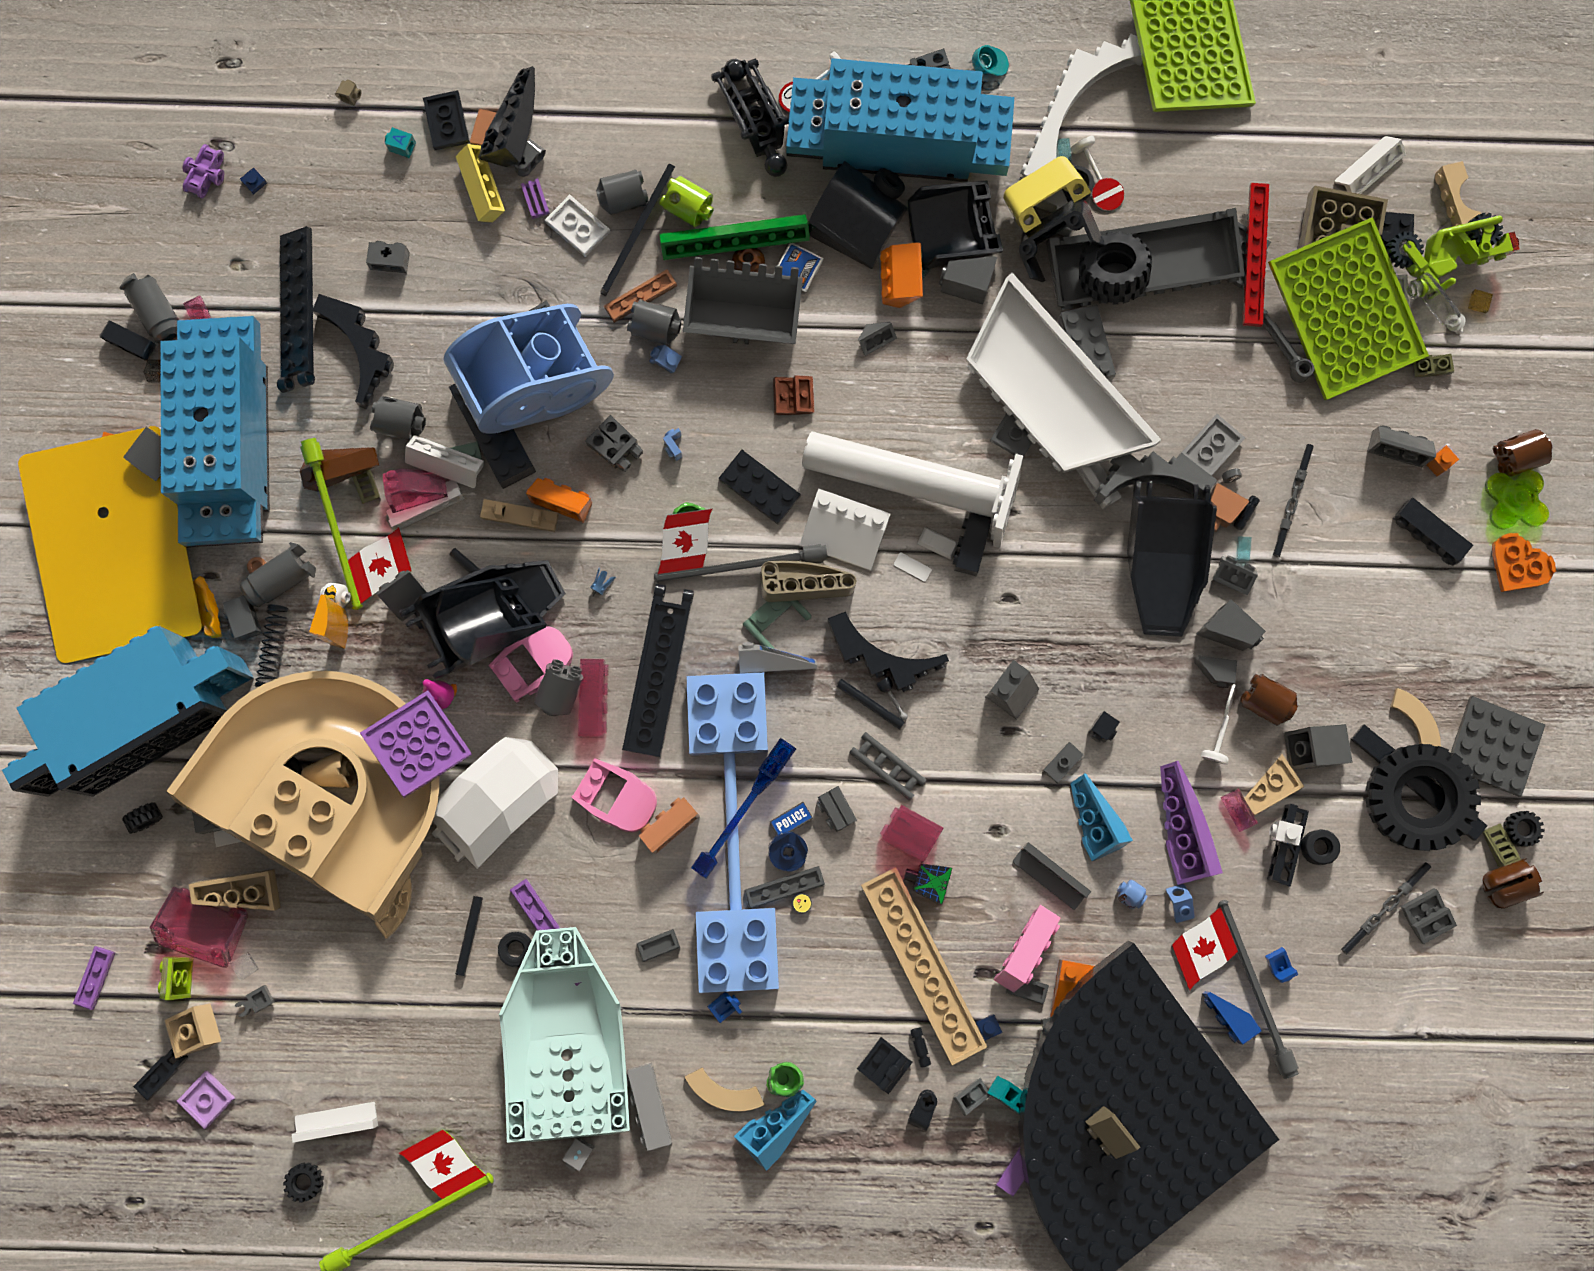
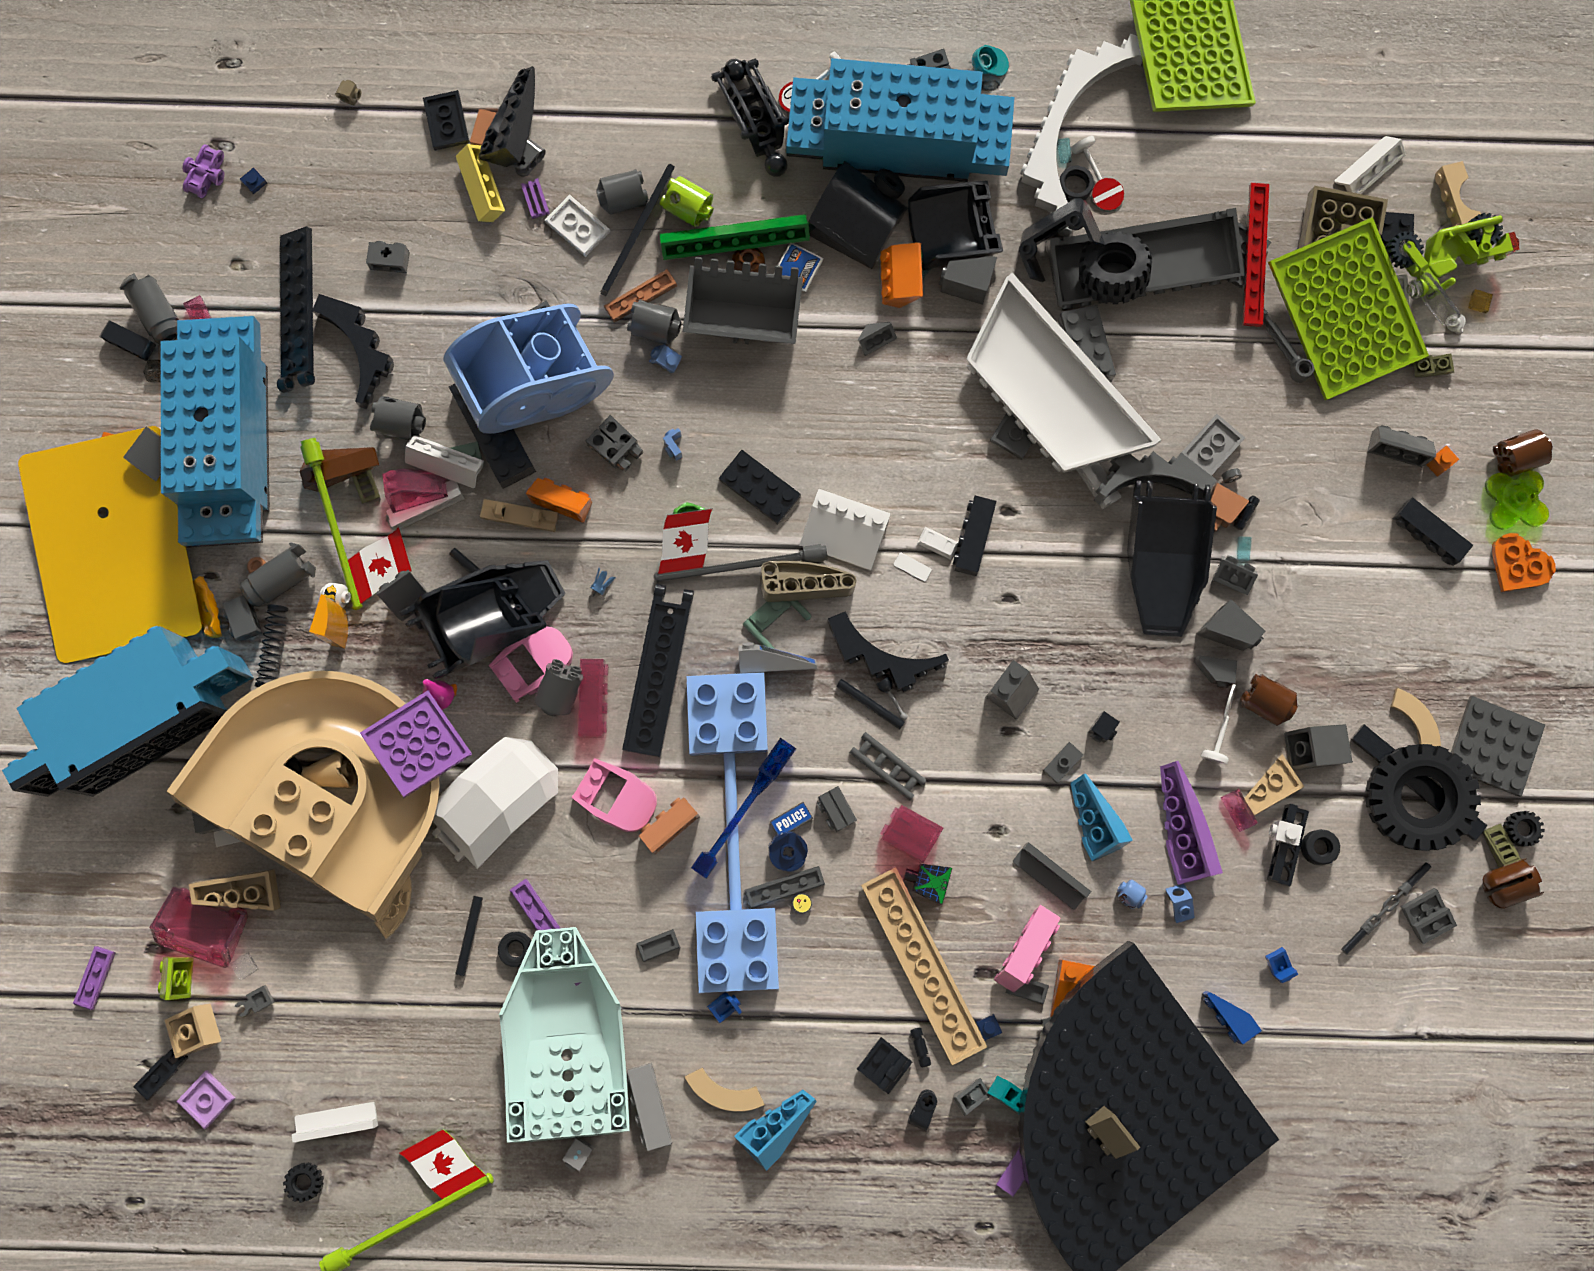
black tyre [122,802,163,834] -> none
teal brick [385,127,416,158] -> none
bright green hair [766,1062,804,1097] -> none
copper slope [773,375,814,415] -> none
white piece [802,432,1023,548] -> none
light yellow windscreen [1003,156,1091,233] -> none
flag [1172,900,1299,1079] -> none
piece [1273,444,1314,557] -> none

